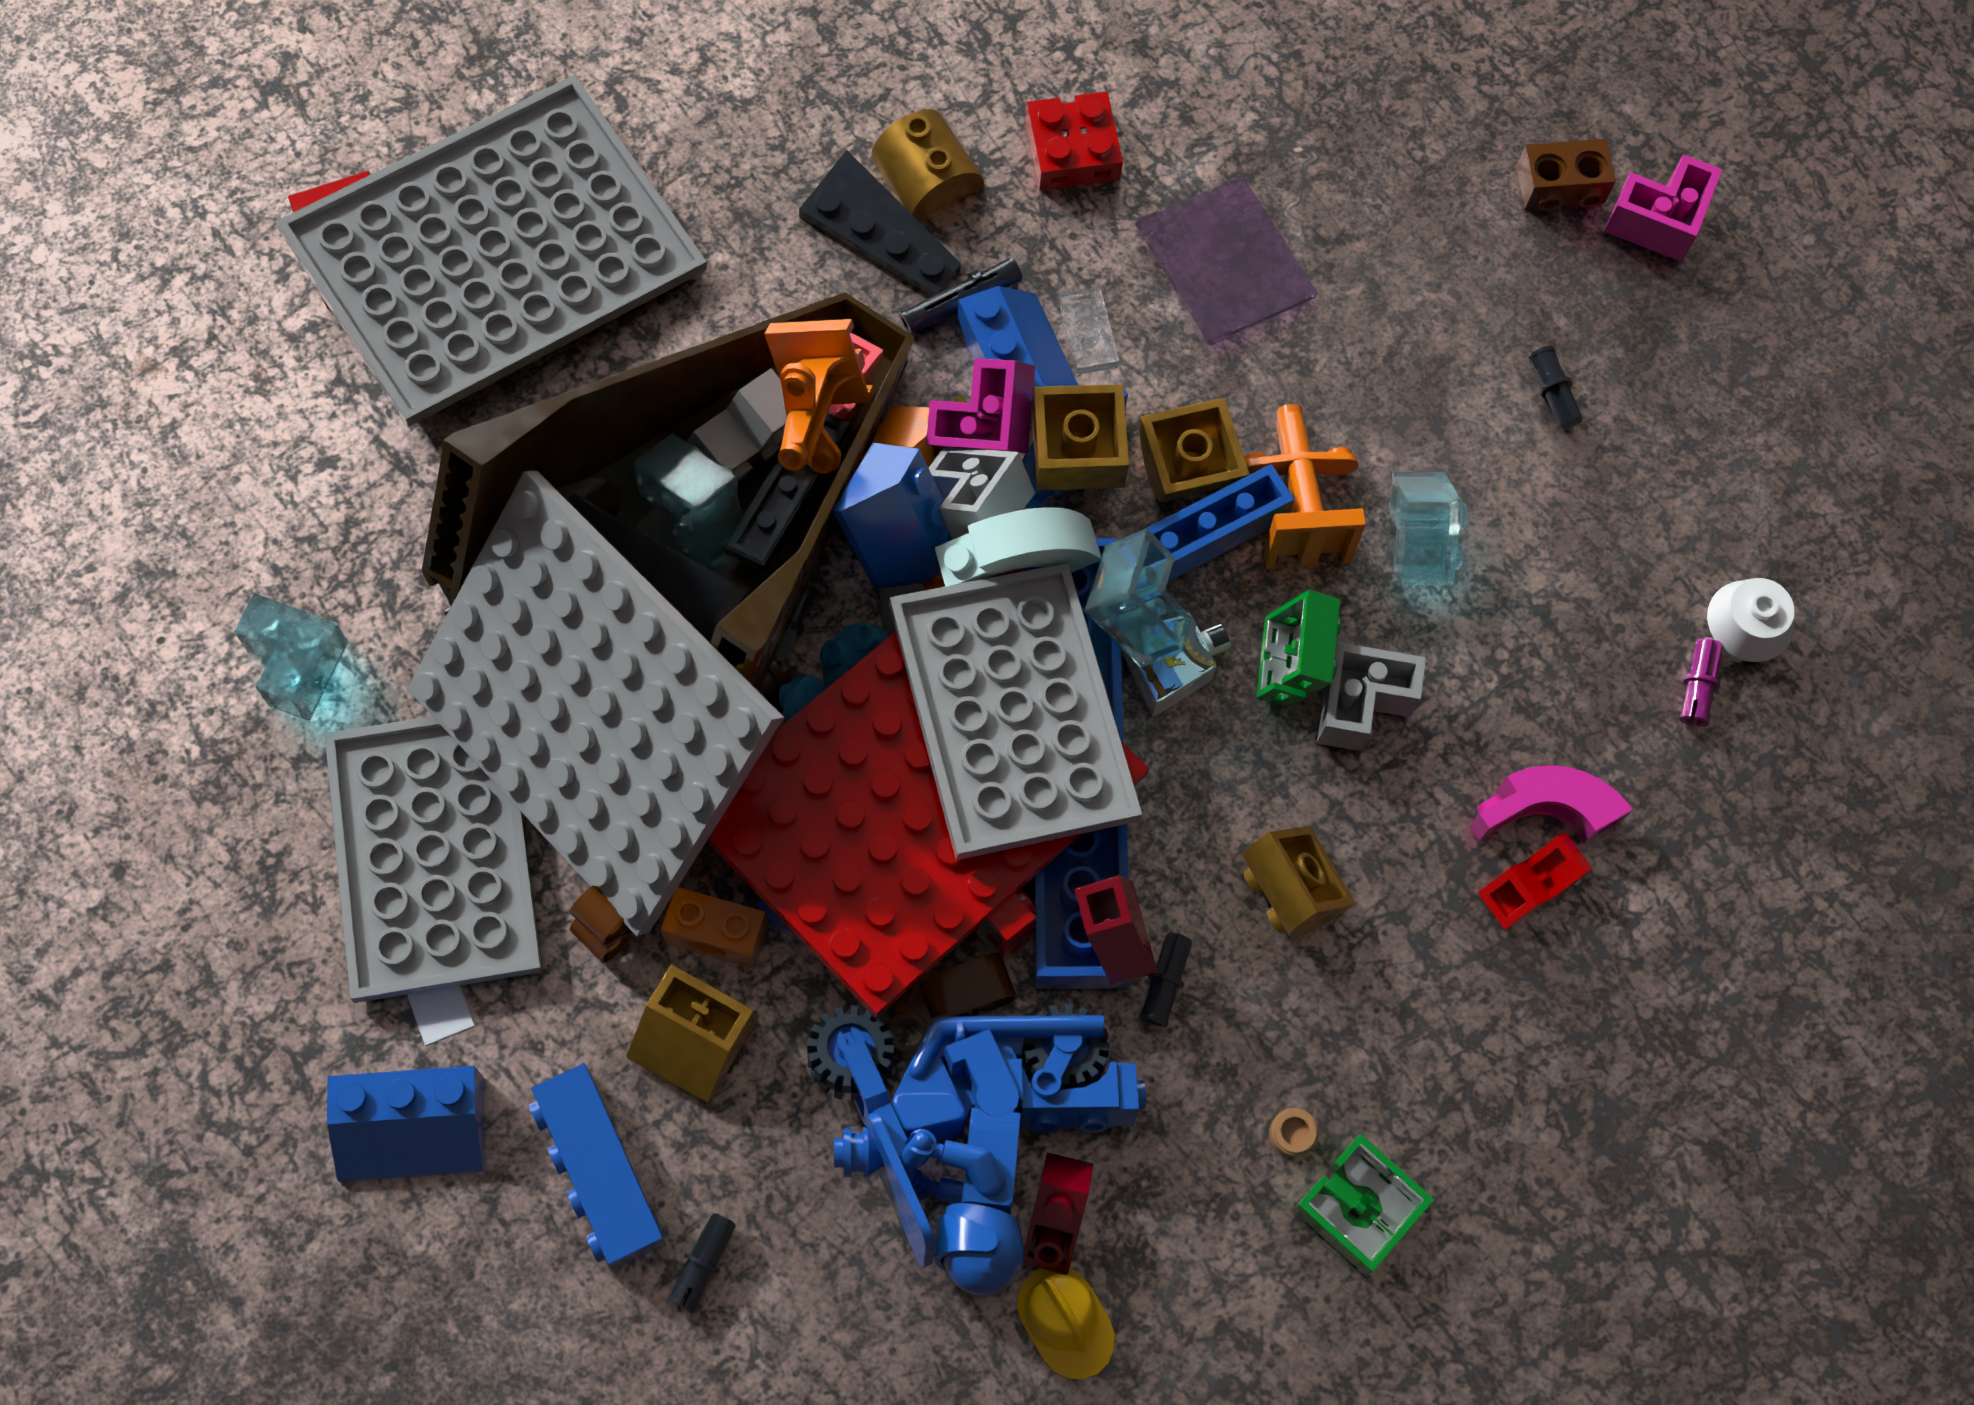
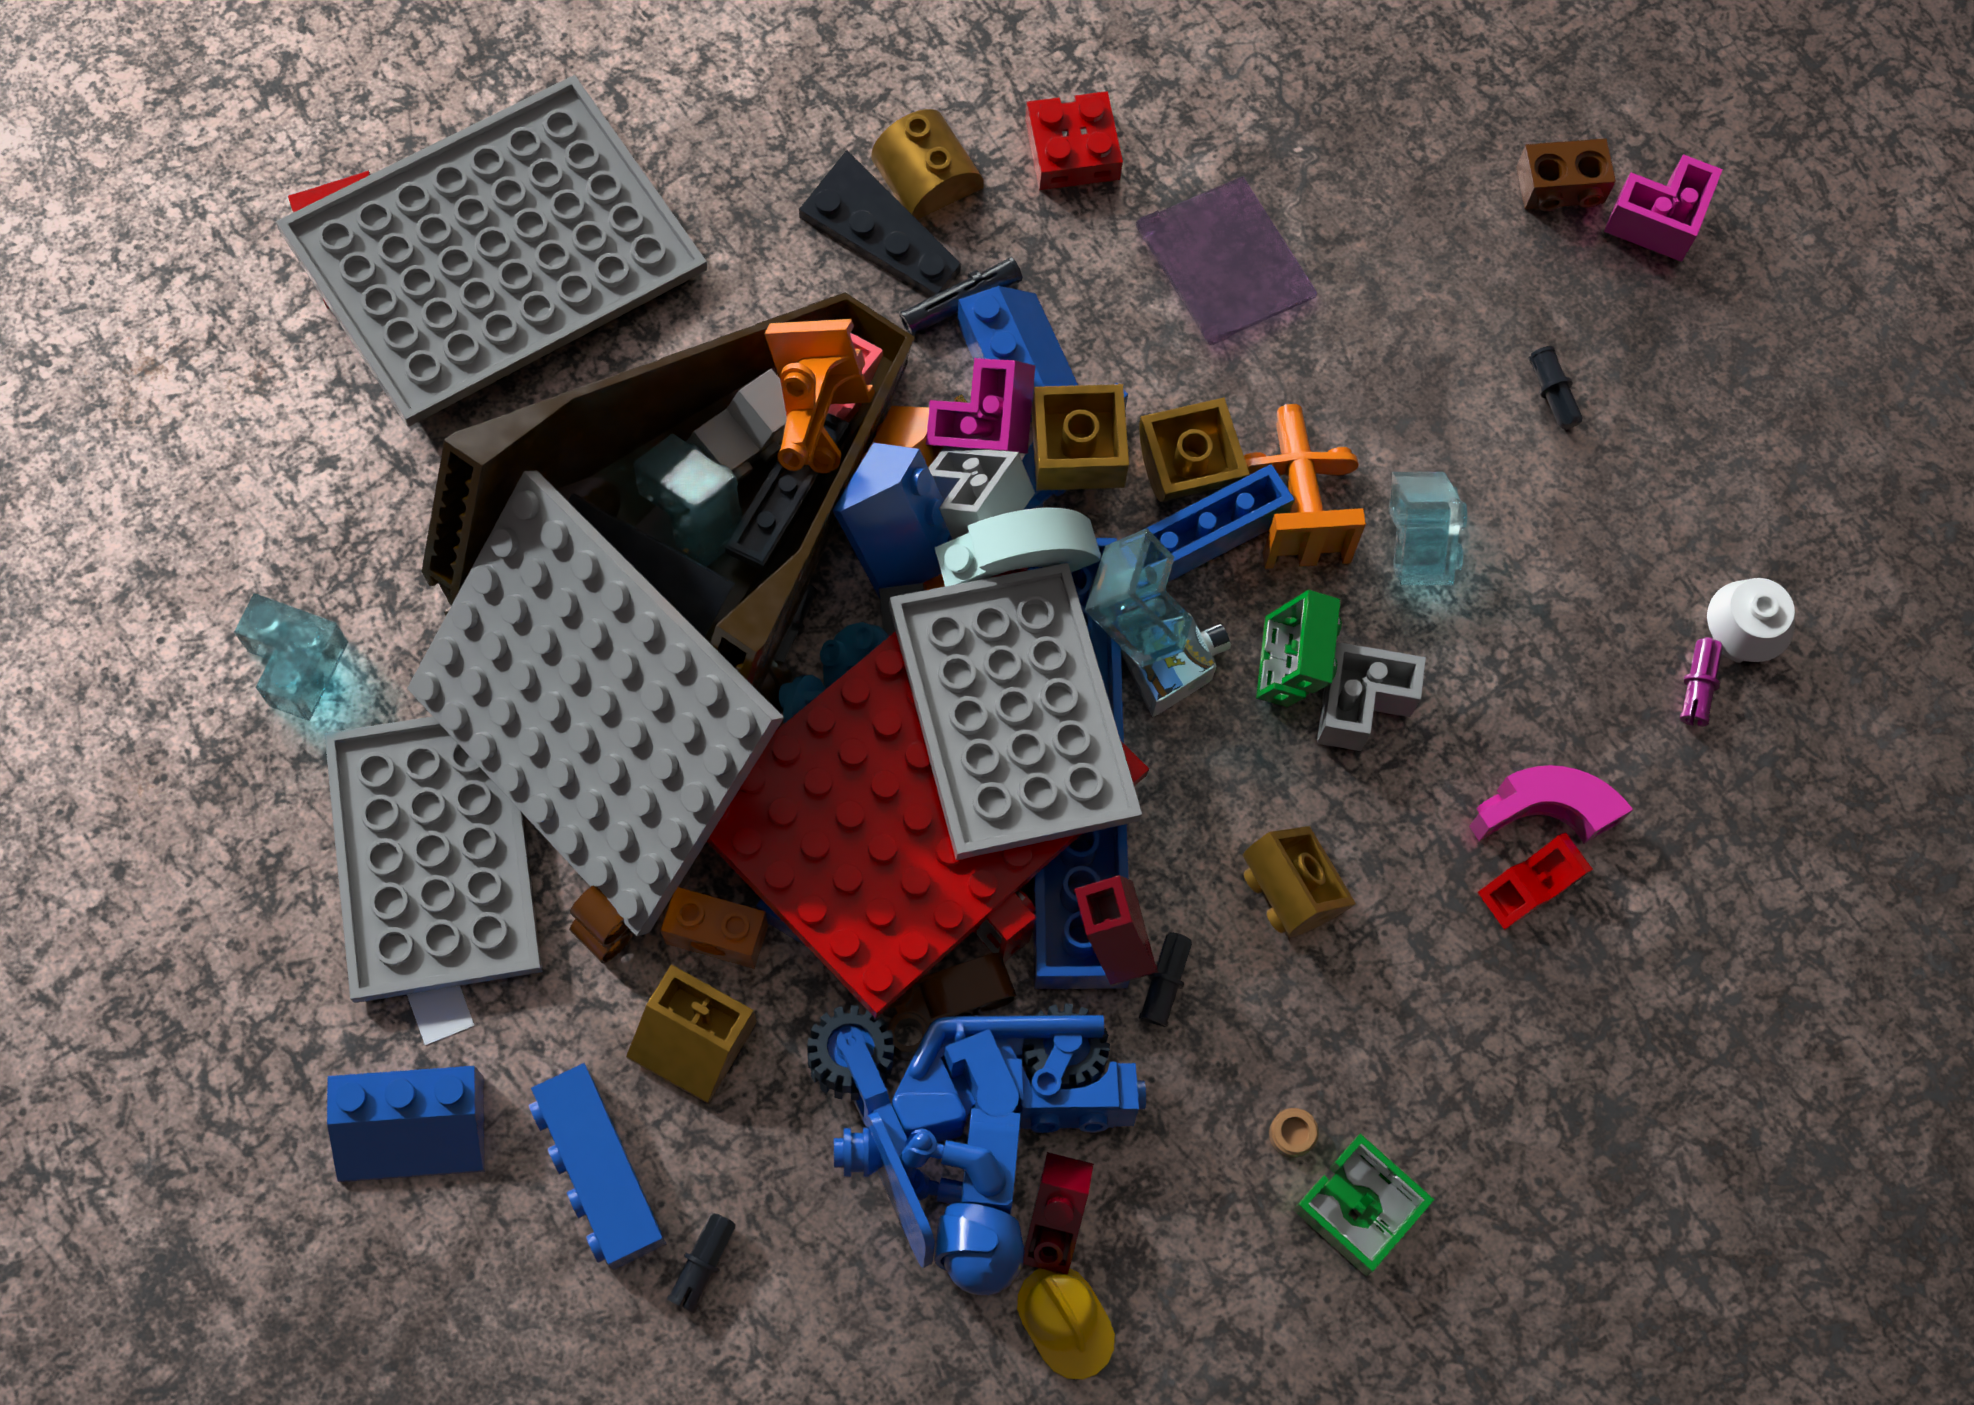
clear plate [1058,287,1119,375] -> none

